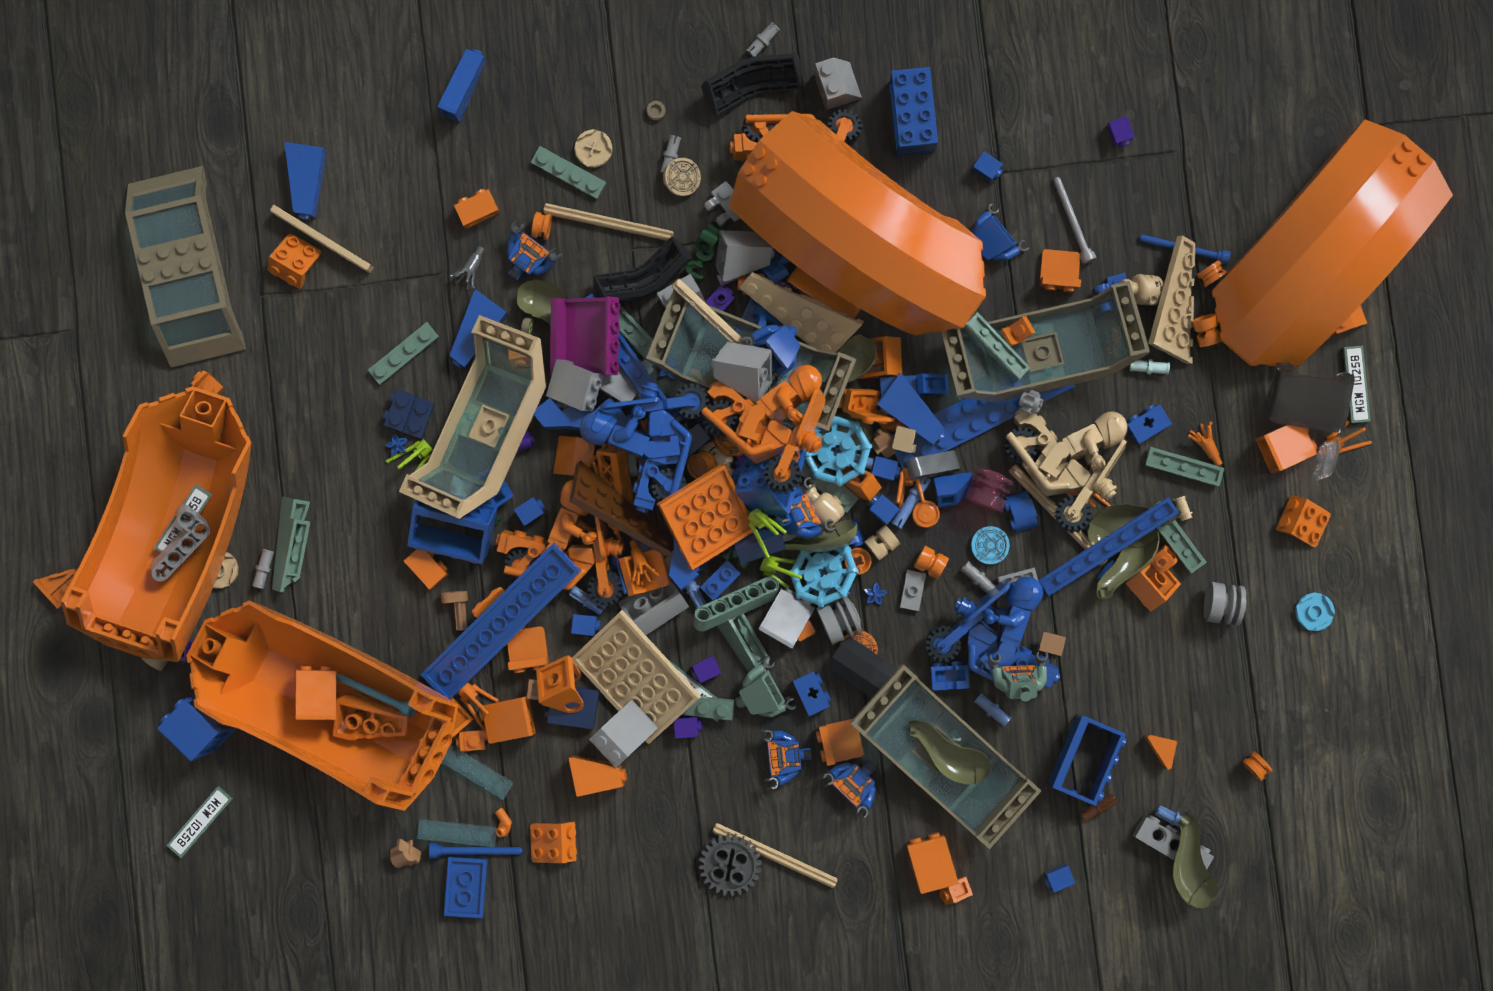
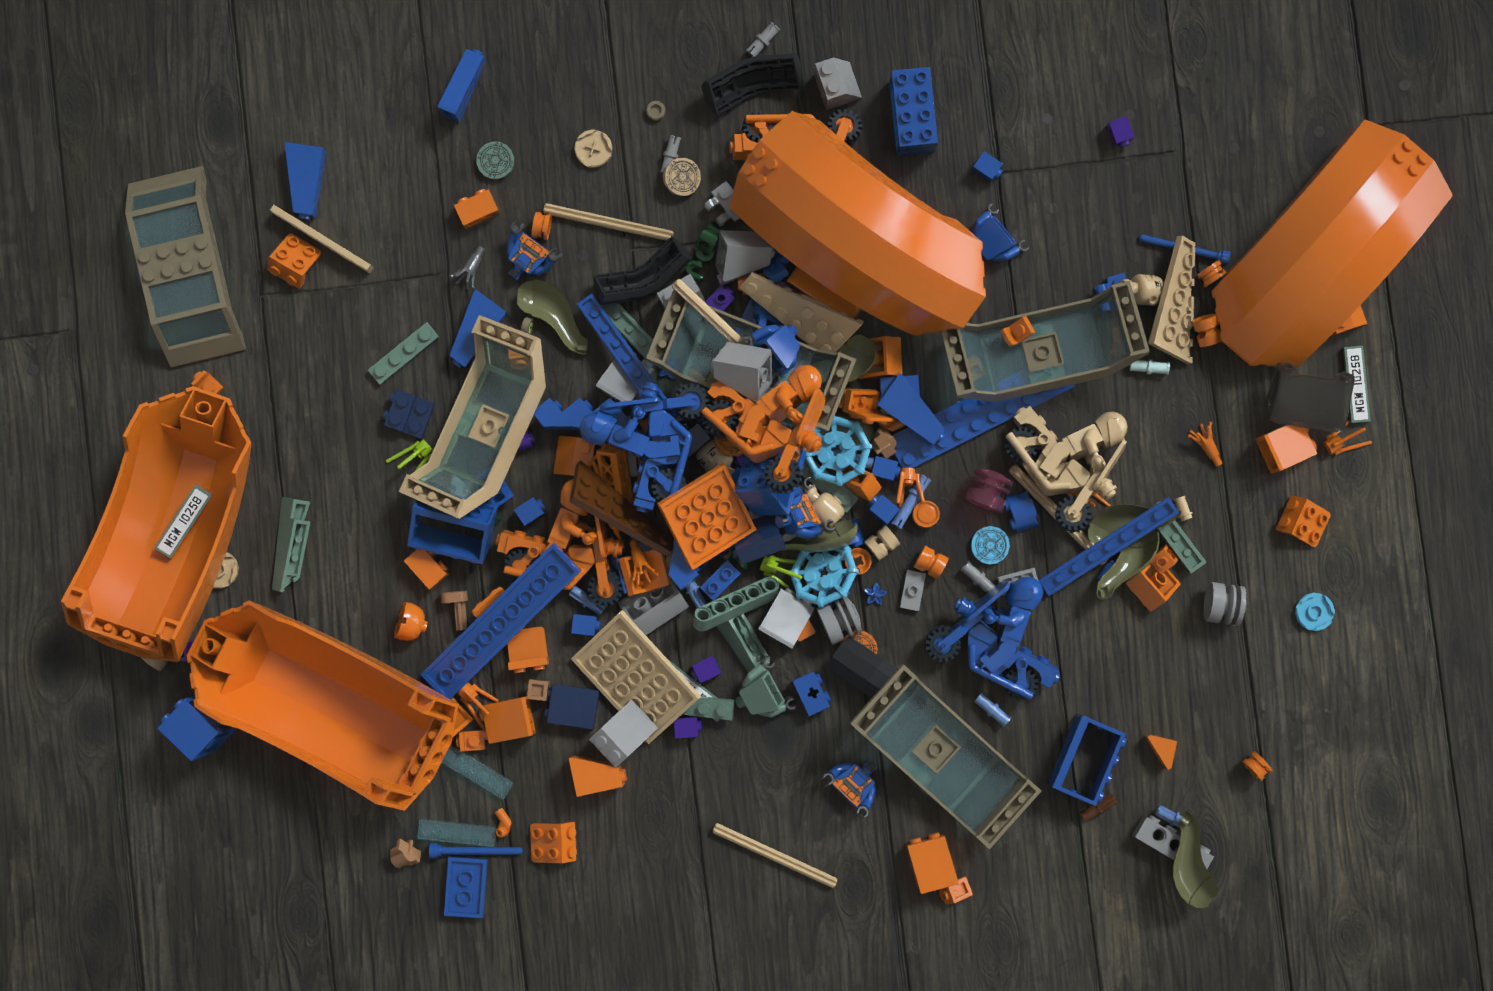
orange wing [33,569,77,609] -> none
light grey beam [150,505,210,581] -> none
tile [166,786,234,858] -> none
light grey pin [252,549,274,589] -> none
orange slope [294,665,336,720] -> none
orange wedge [333,693,409,741] -> none
medium azure piece [336,673,416,718] -> none
blue plant [386,434,408,457] -> none
sand green plate [531,146,607,200] -> none
orange hose [536,655,584,713] -> none
light grey panel [546,359,603,411] -> none
magenta panel [550,296,620,376] -> none
orange wheel [687,450,717,479] -> none
dark grey gear [699,833,762,896] -> none
lime plant [748,508,787,558] -> none
torso [760,729,812,790] -> none
orange bracket [816,719,864,766] -> none
tan panel [892,425,917,453] -> none
dark grey beam [906,450,961,481] -> none
olive animal [909,720,990,784] -> none
blue plate [917,374,949,395] -> none
blue cylinder [931,661,970,691] -> none
blue slope [934,472,972,507] -> none
sand green tile [964,312,1030,382] -> none
sand green torso [987,652,1048,701] -> none
light grey gear [1019,389,1043,415] -> none
medium nougat panel [1037,632,1066,656] -> none
orange bracket [1039,249,1081,293] -> none
blue brick [1043,864,1076,893] -> none
light grey piece [1053,177,1097,264] -> none
blue brick [1127,404,1172,445] -> none
sand green plate [1144,447,1224,487] -> none
clear slope [1312,440,1339,481] -> none
none -> orange cylinder [394,602,428,641]
none -> sand green tile [476,142,515,180]

